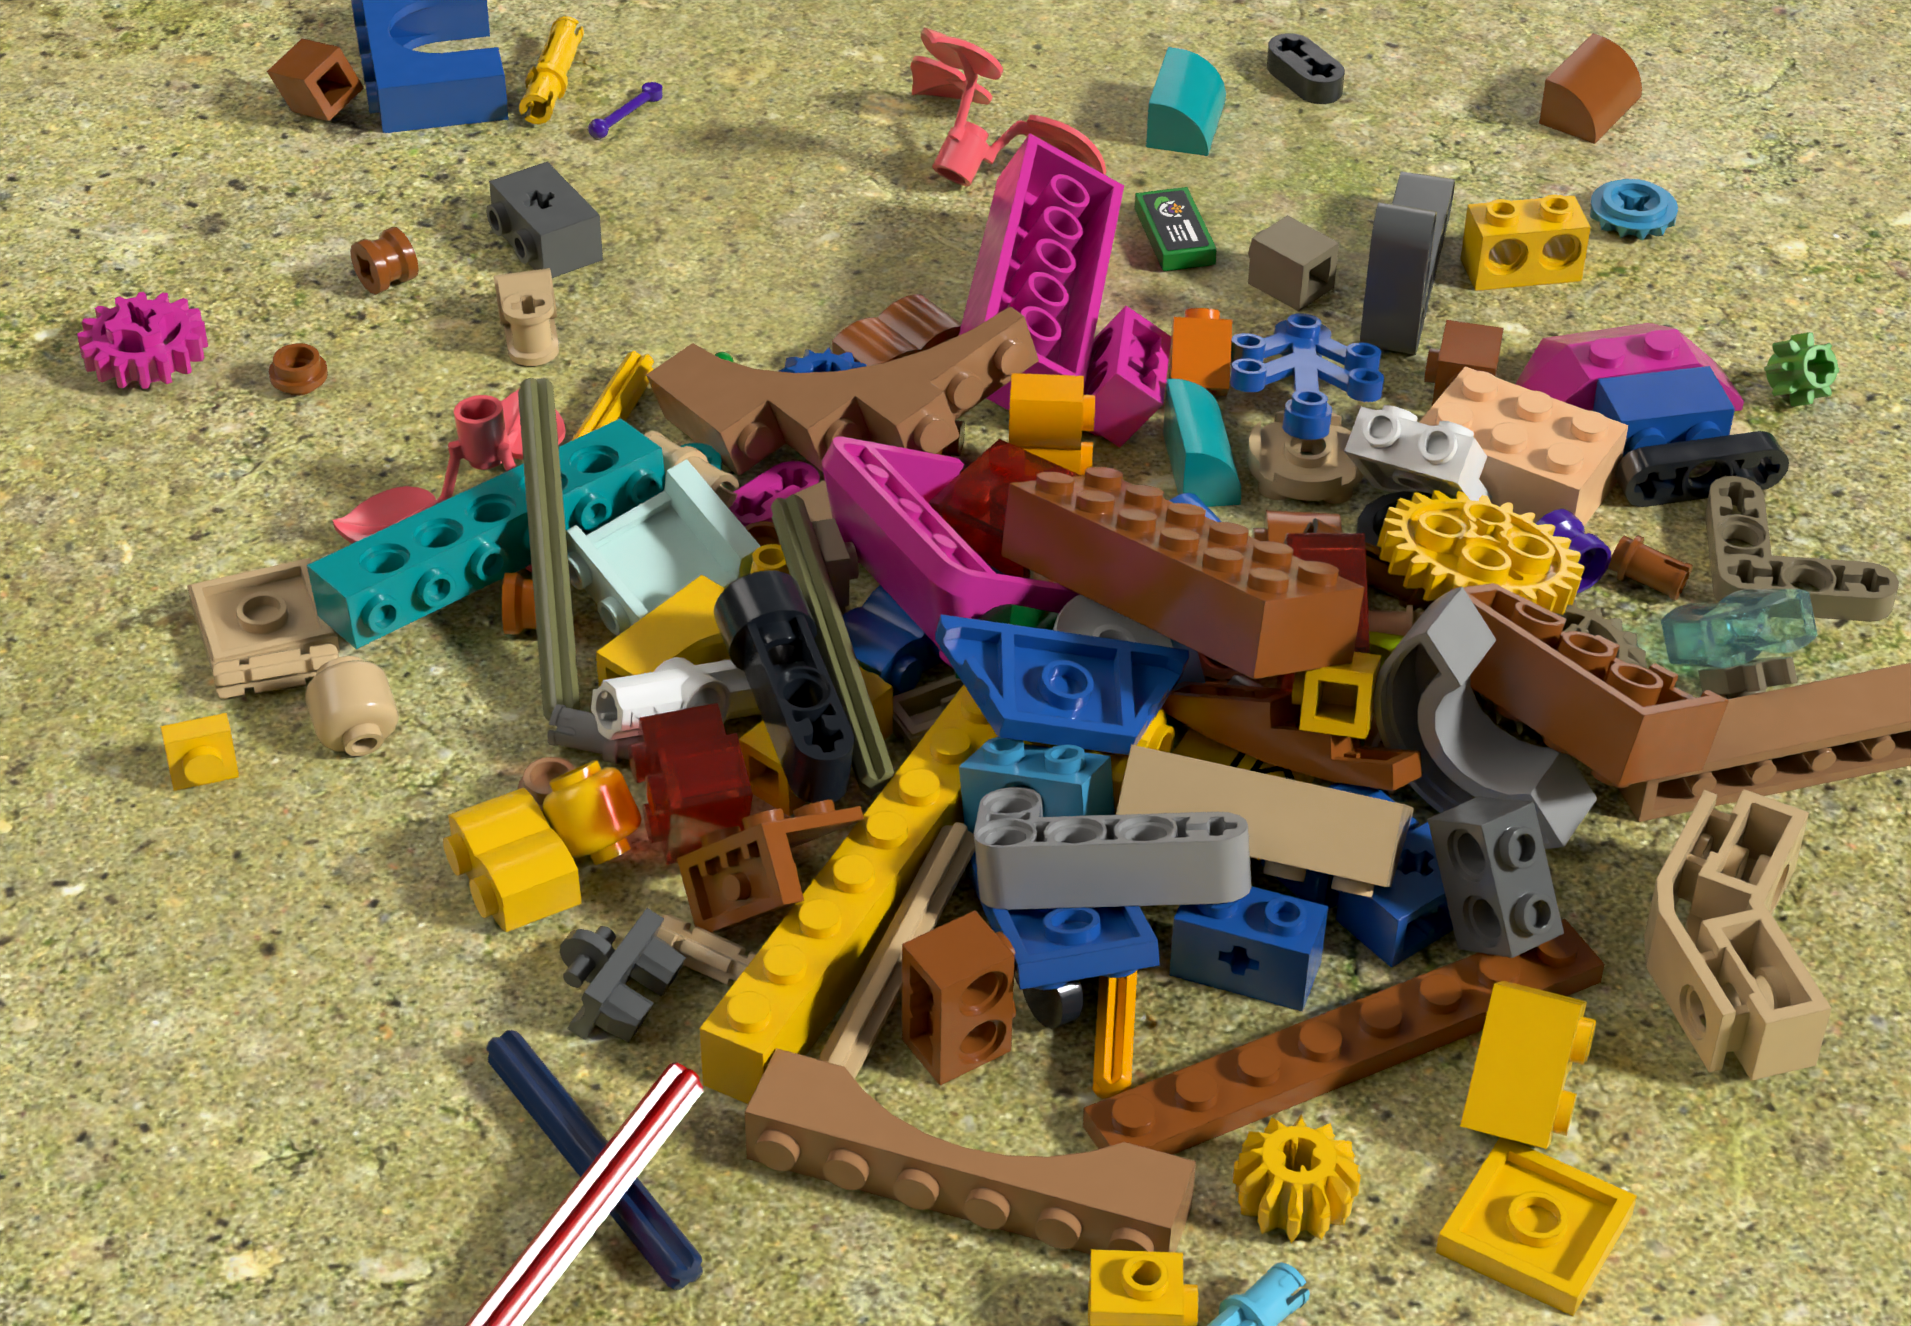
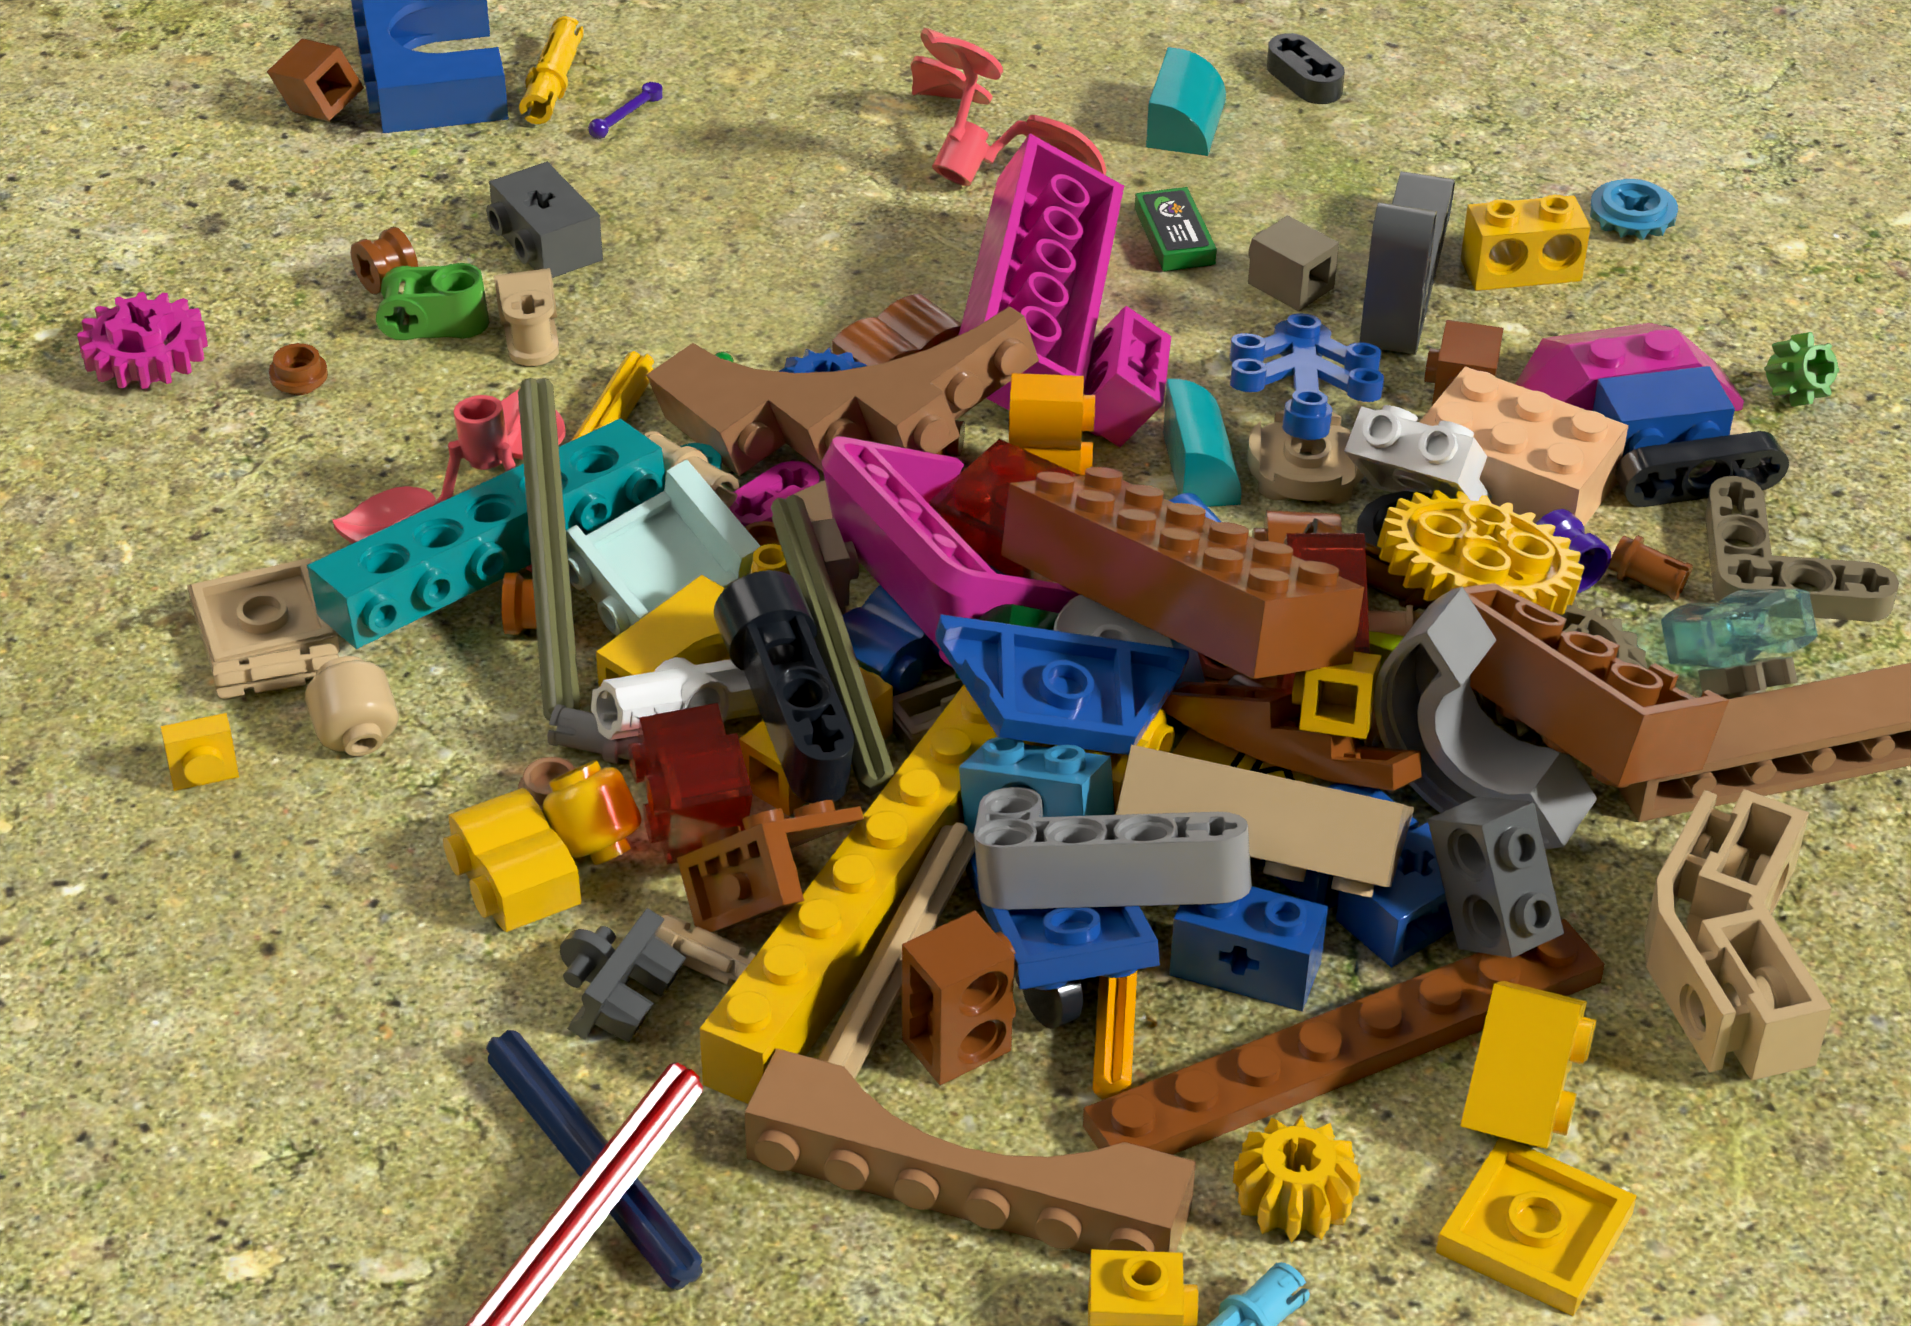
orange slope [1169,308,1232,396] -> none
dark orange brick [1539,33,1642,144] -> none
none -> bright green piece [376,263,490,340]

